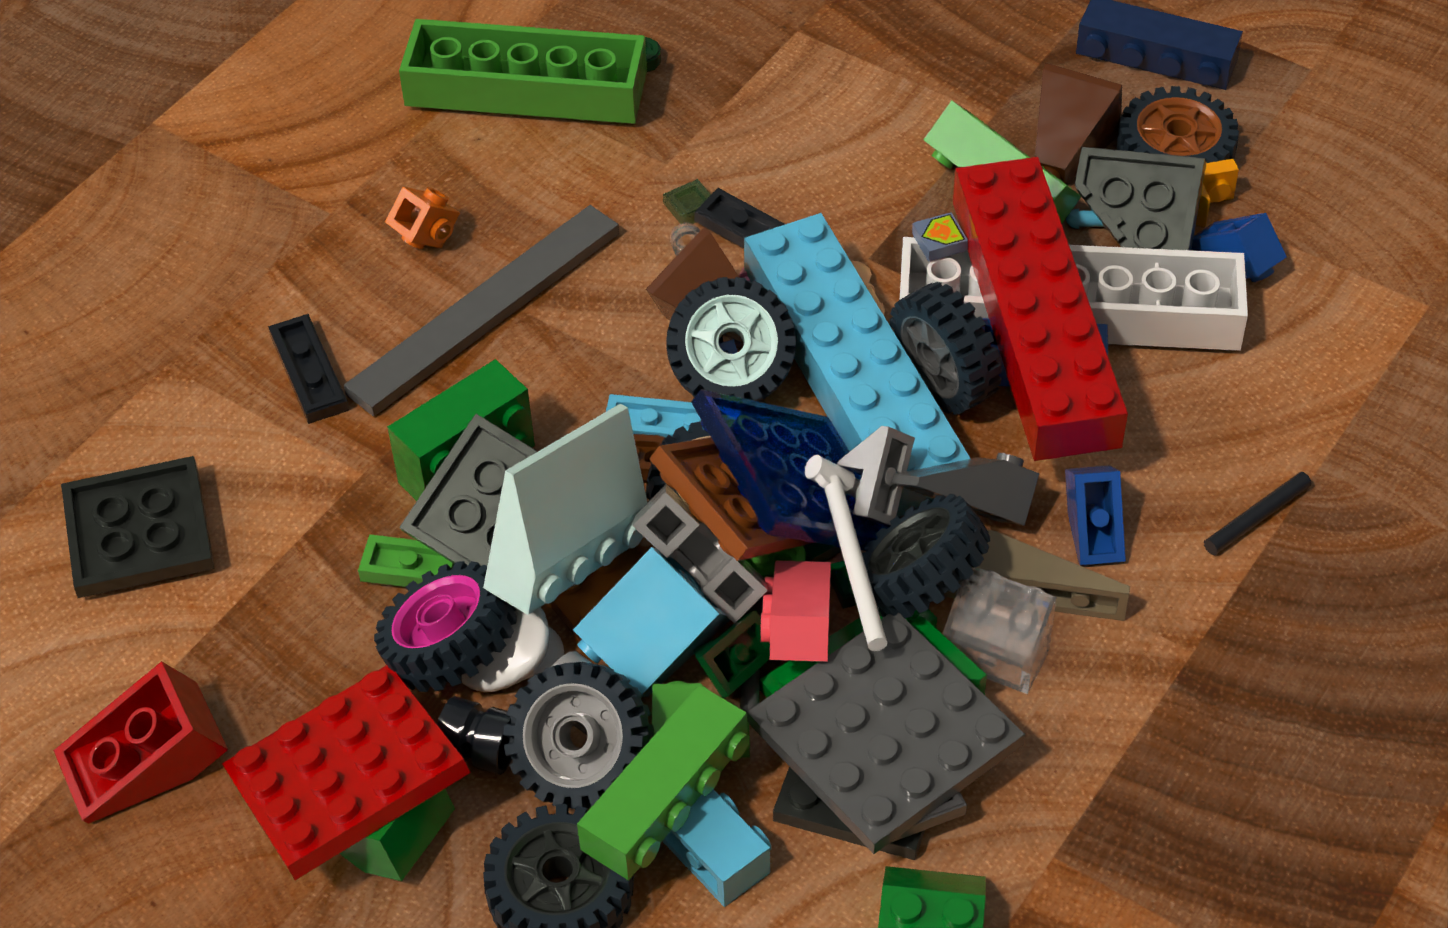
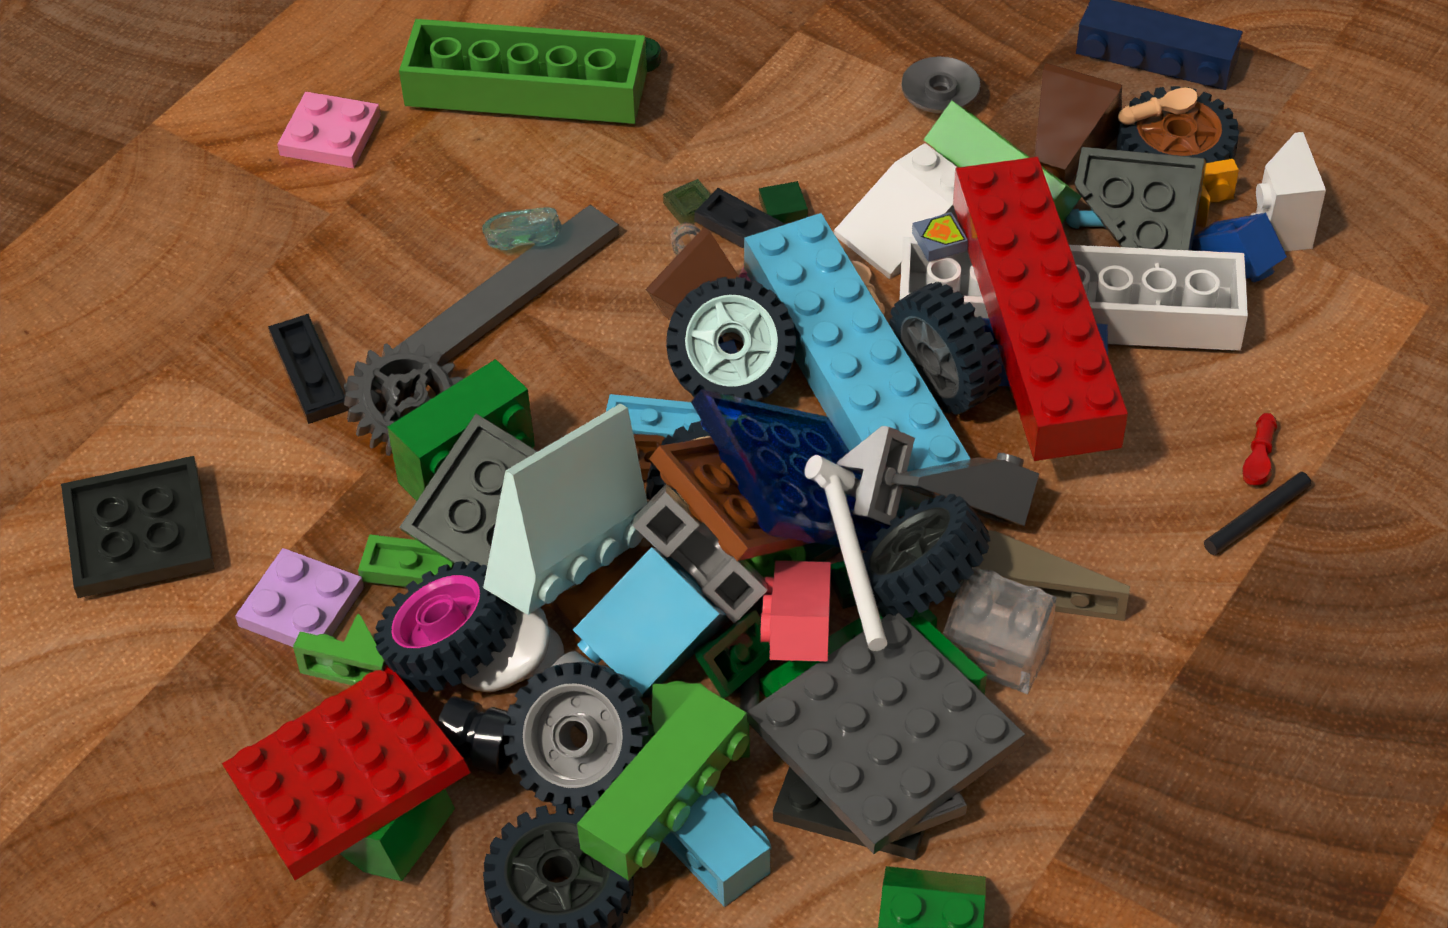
red slope [53,661,228,824] -> none
orange brick [385,186,460,249] -> none
blue slope [1065,465,1126,565] -> none
none -> lavender plate [235,548,364,647]
none -> bright pink plate [277,92,381,169]
none -> bright green slope [293,614,386,685]
none -> dark grey gear [344,341,463,456]
none -> clear light blue plate [482,207,562,250]
none -> dark green tile [759,181,808,223]
none -> white slope [834,143,960,280]
none -> flat silver dish [901,56,980,113]
none -> light nougat piece [1118,87,1197,125]
none -> red piece [1242,413,1277,486]
none -> white slope [1251,132,1326,252]

